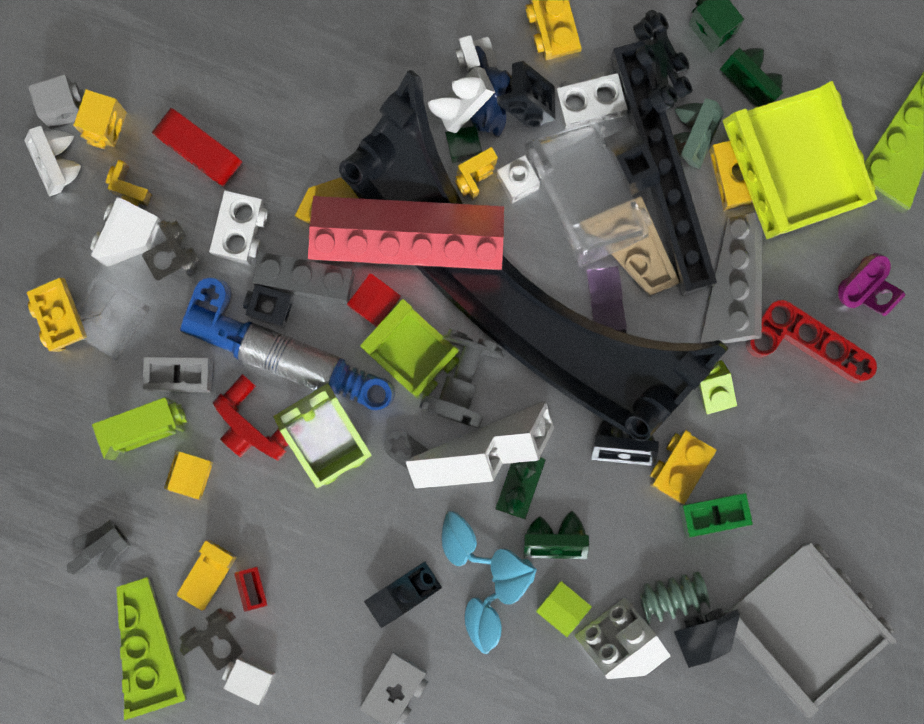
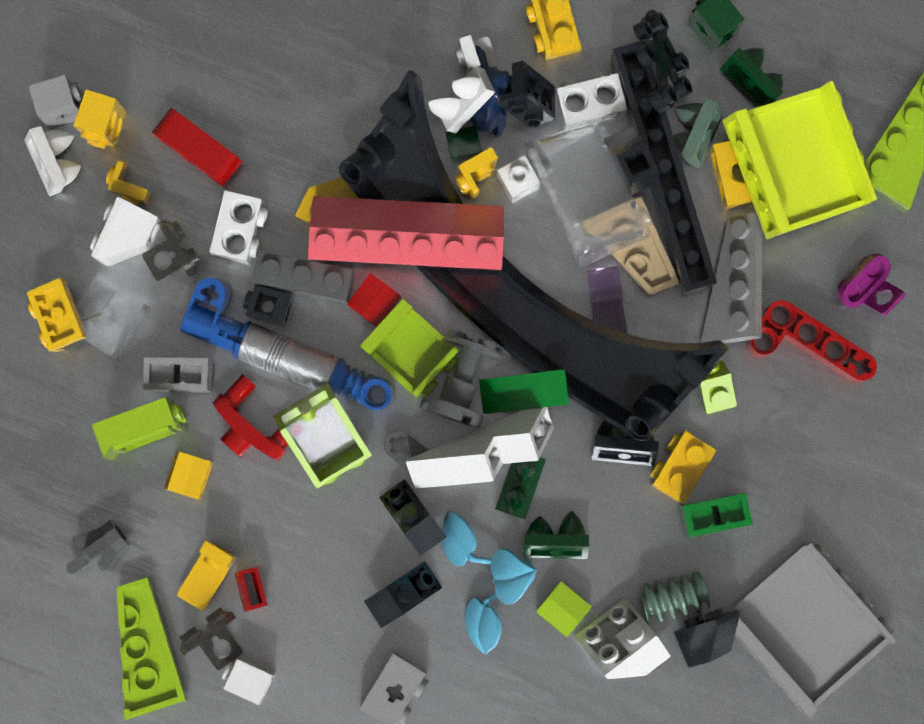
none -> black slope [379,479,446,556]
none -> green sticker [479,369,569,414]

